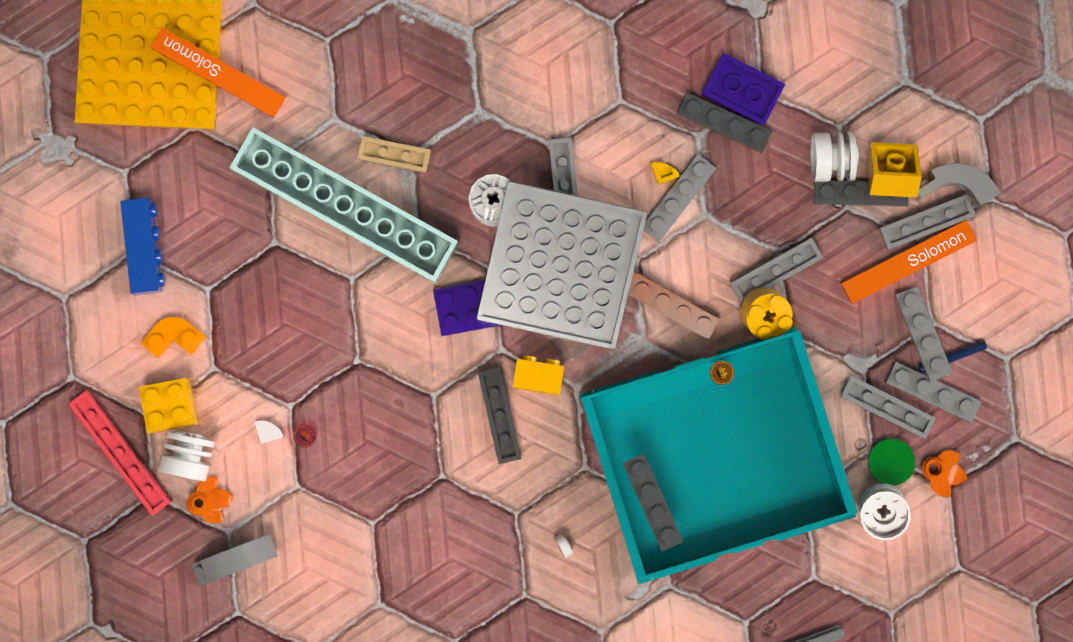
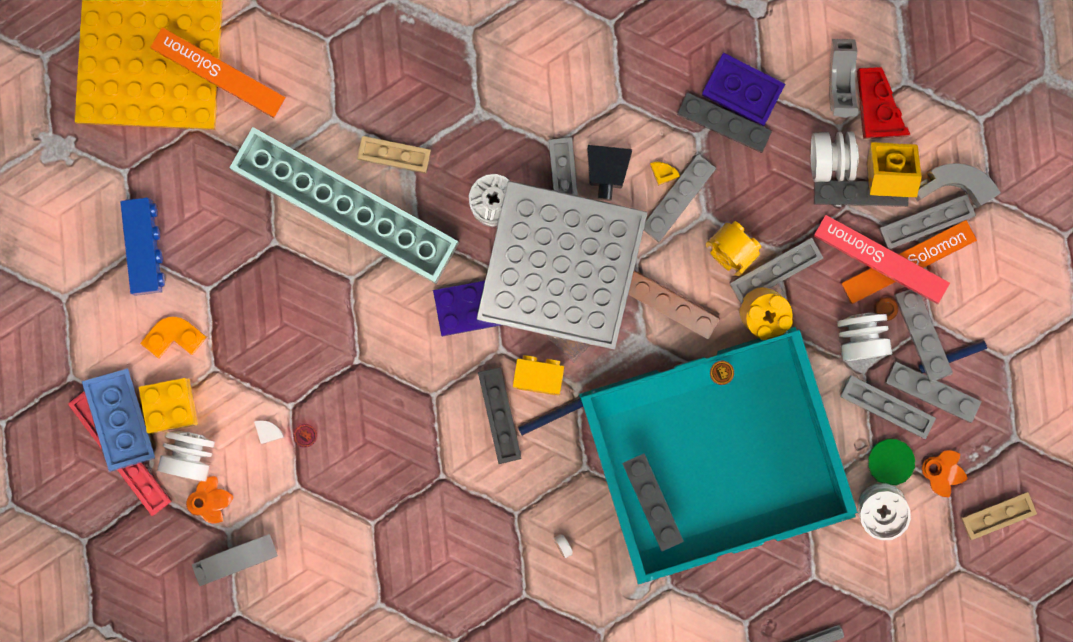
none -> medium blue plate [82,368,155,472]
none -> dark blue bar [518,398,583,436]
none -> black torso [587,145,632,201]
none -> yellow brick [706,221,761,276]
none -> coral tile [814,215,950,304]
none -> light grey arch [829,39,858,118]
none -> white wheel [837,313,892,361]
none -> red wing [857,67,911,139]
none -> dark orange tile [874,297,898,321]
none -> tan plate [961,492,1037,540]

